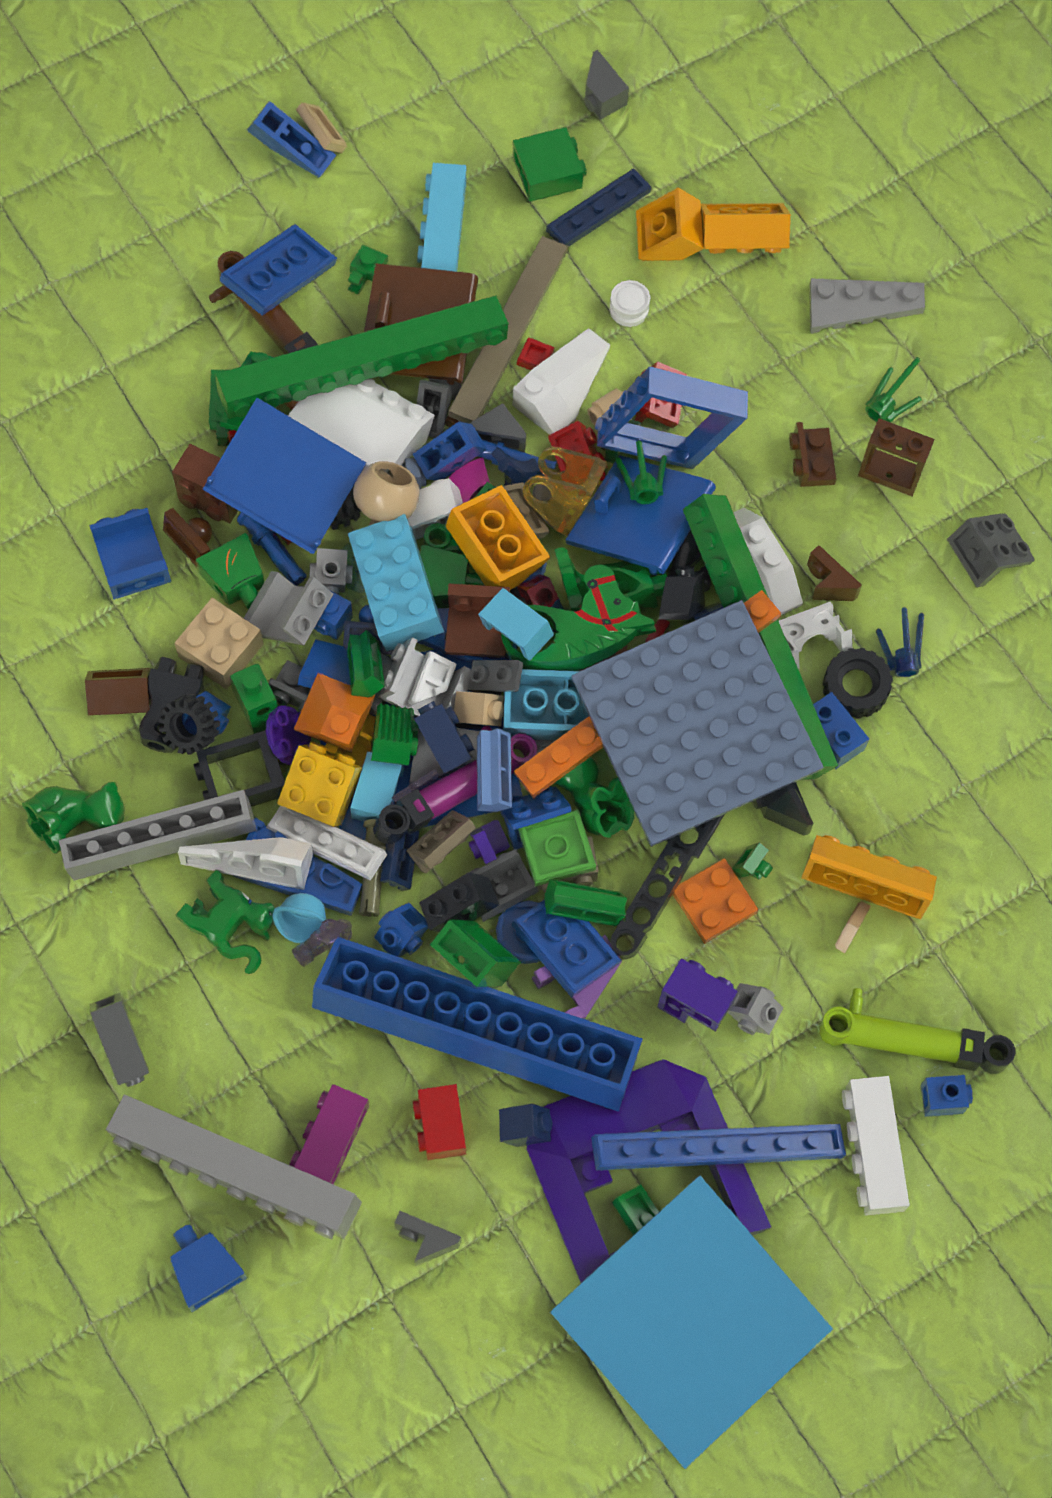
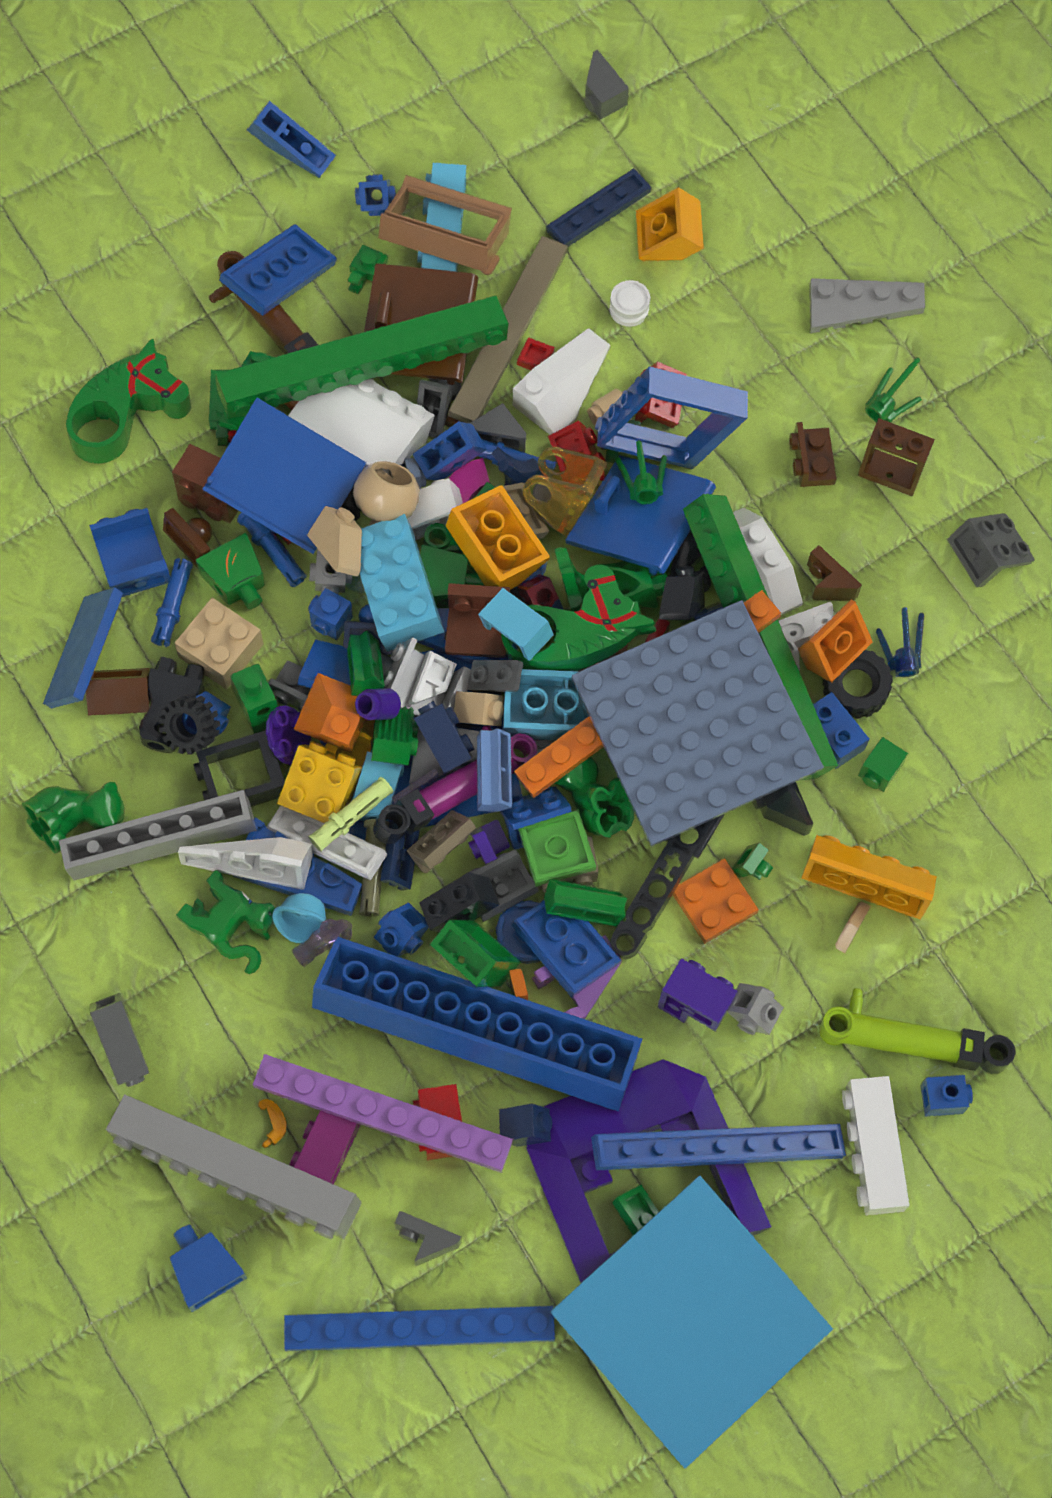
light grey panel [244,571,334,645] -> none
tan tile [296,102,347,153] -> none
green brick [512,127,587,202] -> none
light orange slope [701,203,791,253] -> none
none -> blue tile [43,587,123,709]
none -> green animal [66,339,191,464]
none -> blue pin [151,558,193,647]
none -> medium lavender plate [253,1054,513,1173]
none -> light orange piece [258,1099,287,1148]
none -> blue plate [284,1306,555,1351]
none -> tan slope [307,506,362,576]
none -> yellowish green pin [308,777,394,852]
none -> blue brick [355,175,396,216]
none -> dark purple brick [355,688,401,720]
none -> medium nougat piece [379,175,512,275]
none -> orange tile [509,969,528,1000]
none -> orange slope [798,599,873,683]
none -> green brick [858,737,908,792]

